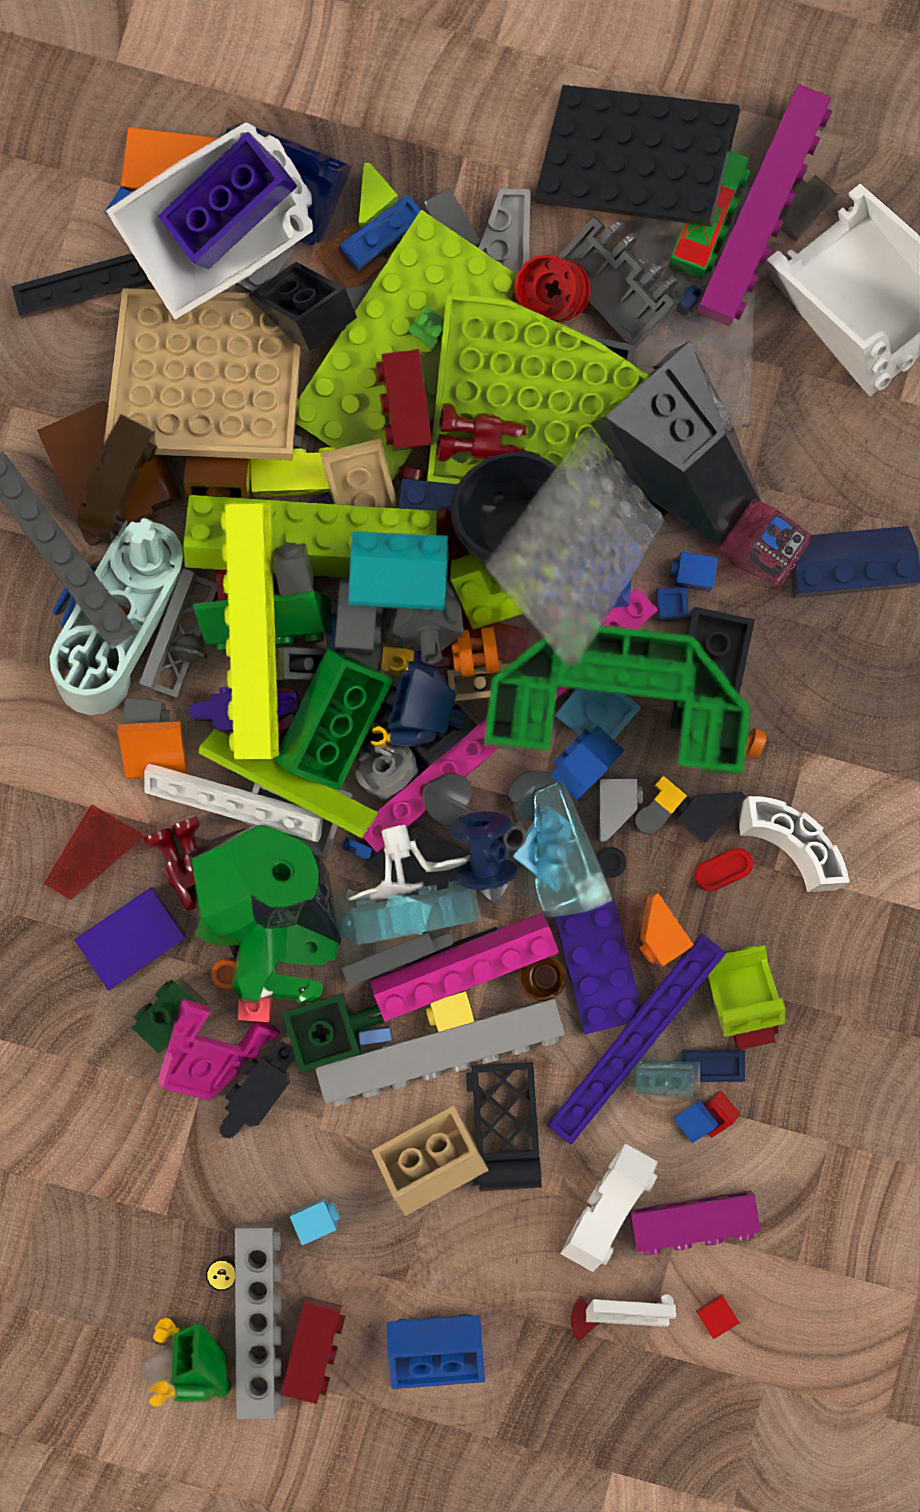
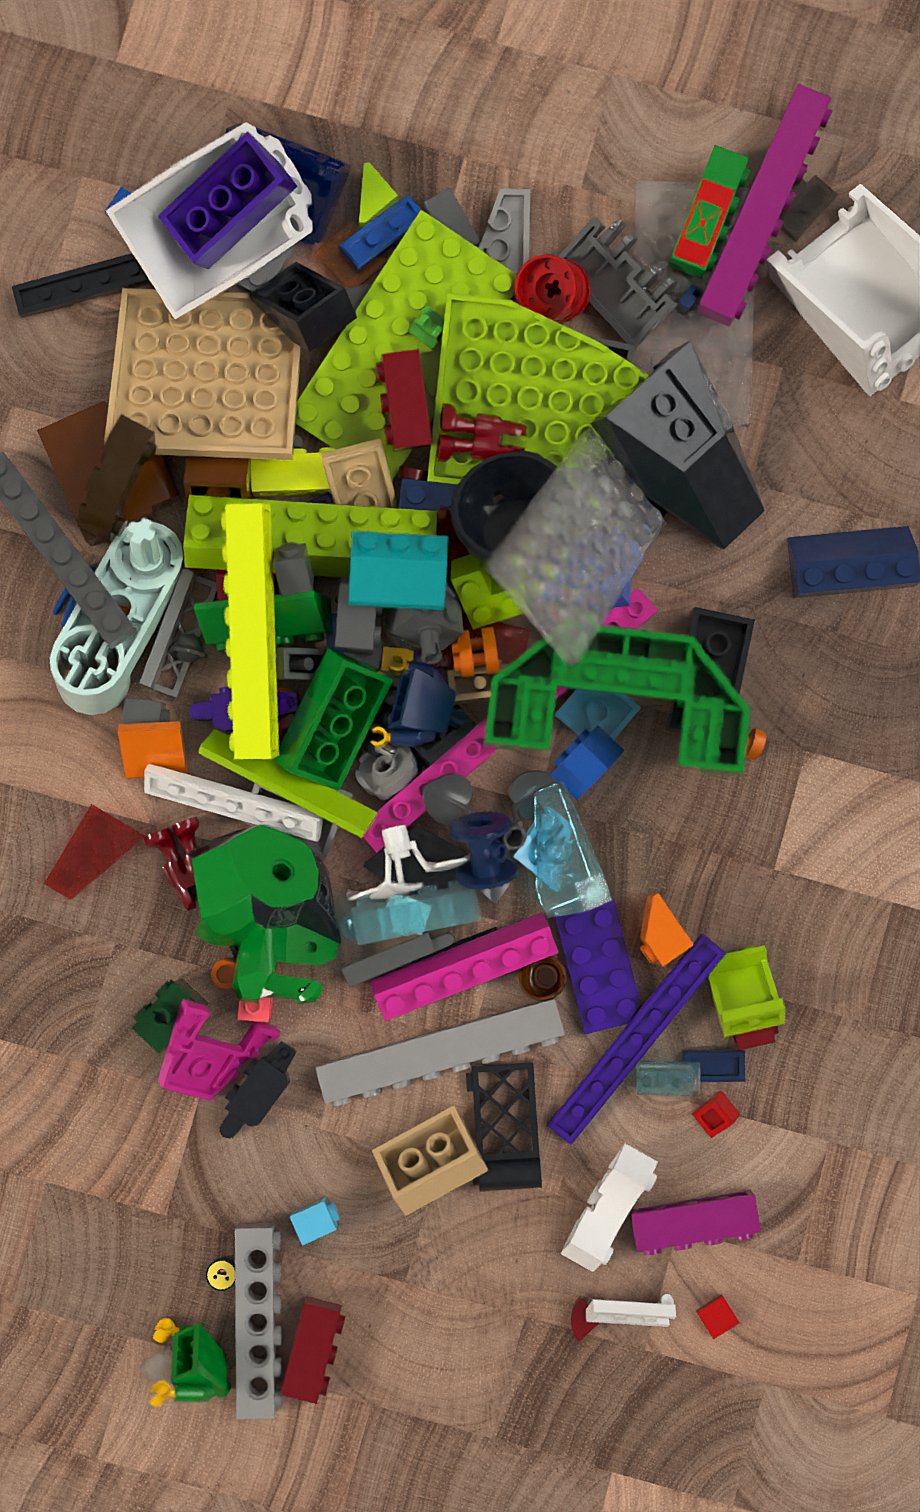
dark purple tile [74,887,186,991] -> none
orange tile [121,127,218,191] -> none
dark green brick [282,992,384,1073] -> none
blue tile [342,837,374,860] -> none
medium blue tile [359,1026,392,1045] -> none
blue slope [387,1314,485,1389] -> none
light yellow brick [426,990,474,1032] -> none
black plate [534,85,740,227] -> none
black tile [595,847,626,878] -> none
light grey slope [598,779,643,841] -> none
leg [633,776,687,834] -> none
blue tile [656,587,689,621] -> none
blue brick [670,552,718,592] -> none
blue tile [673,1100,718,1143] -> none
black slope [675,792,746,843] -> none
red tile [694,848,753,891] -> none
clear pink slope [719,499,814,588] -> none
white brick [737,796,850,892] -> none

